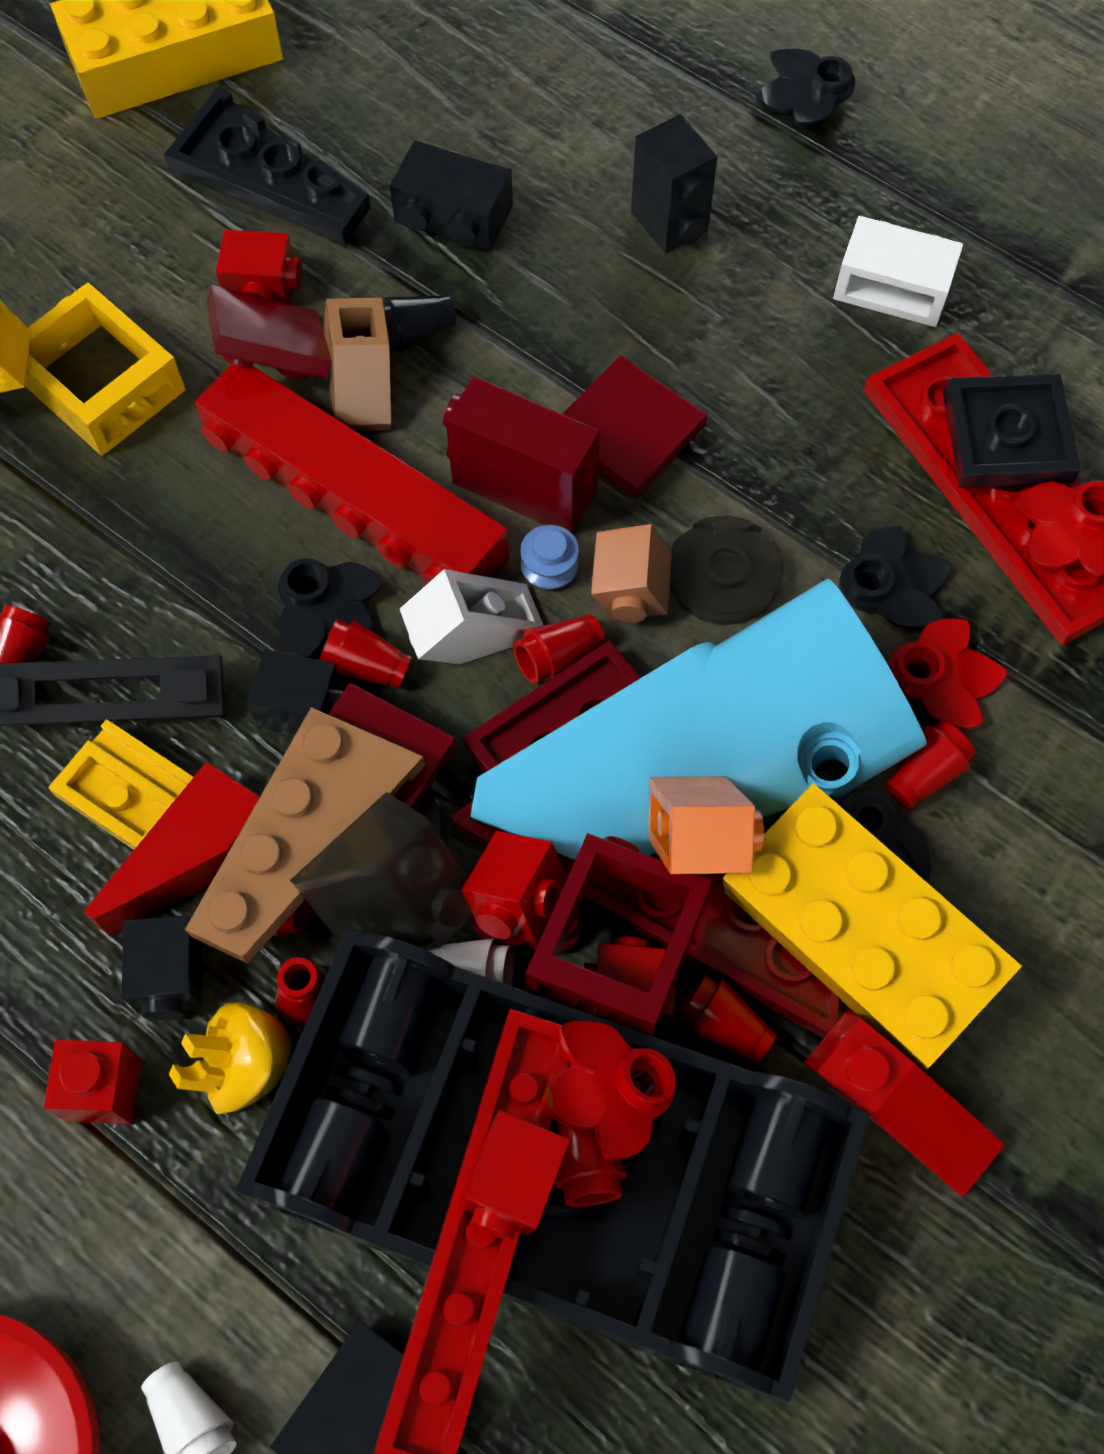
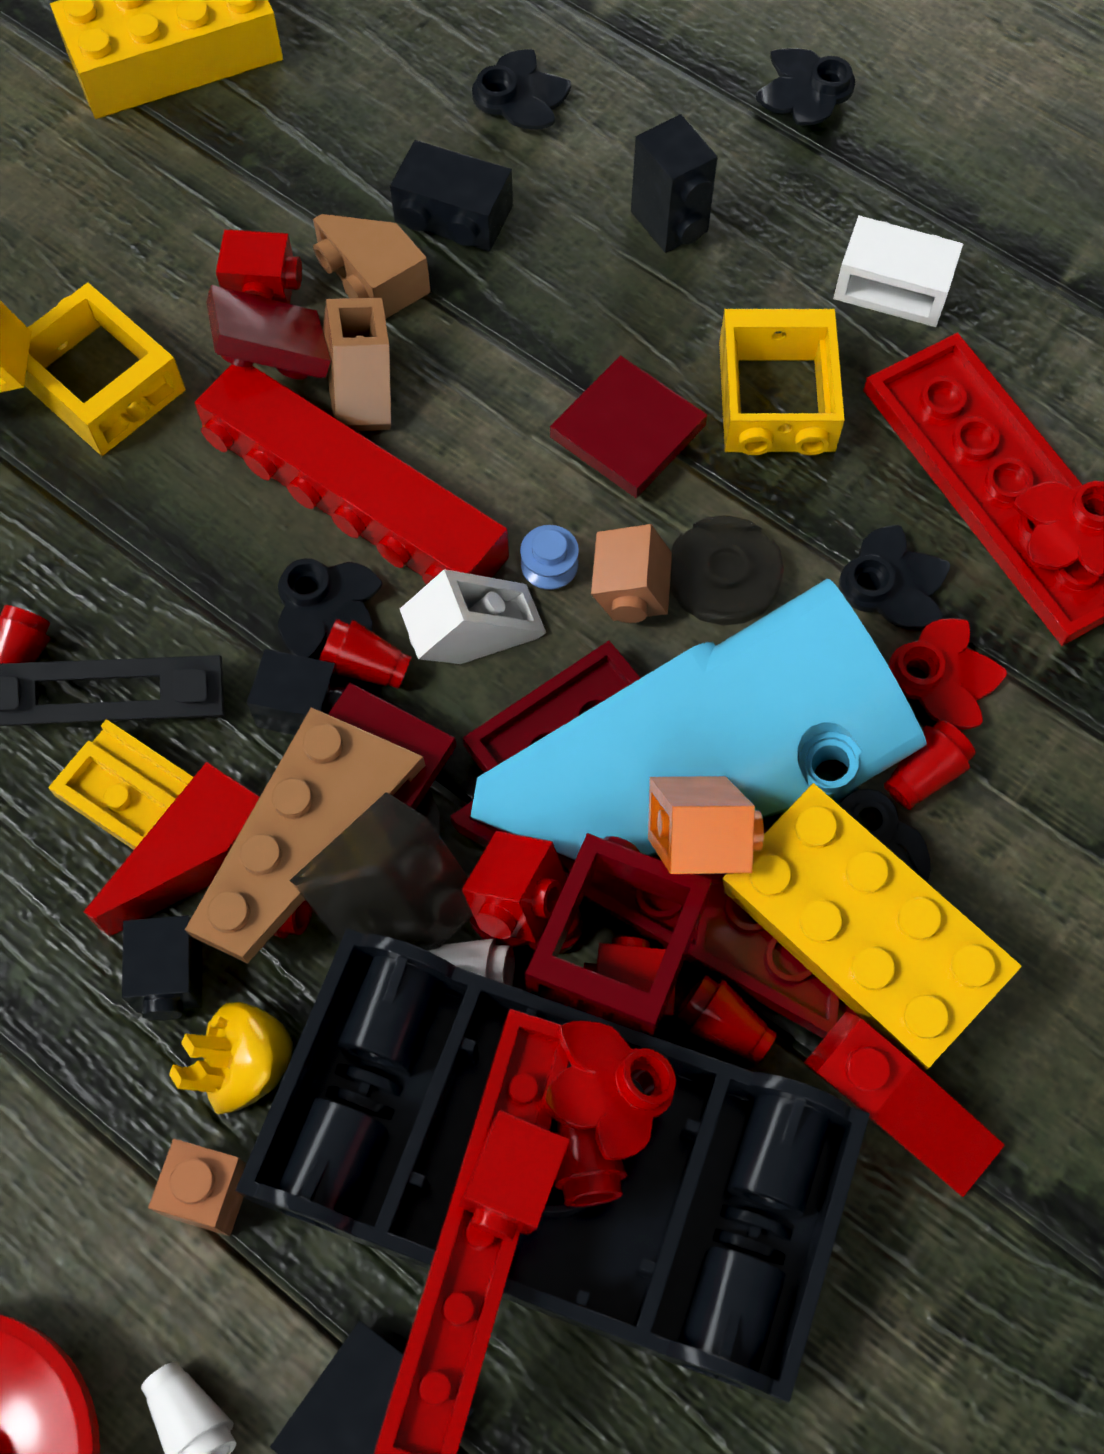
red brick [44,1039,142,1125] -> none
black wing [164,85,371,245] -> none
red cone [276,957,329,1028] -> none
black cone [383,294,456,352] -> none
dark red brick [443,376,600,535] -> none
red cone [513,614,605,684] -> none
black plate [942,373,1081,488] -> none
none -> nougat brick [148,1138,246,1236]
none -> medium nougat slope [313,214,431,319]
none -> black plate [472,49,571,130]
none -> yellow window [719,309,845,456]

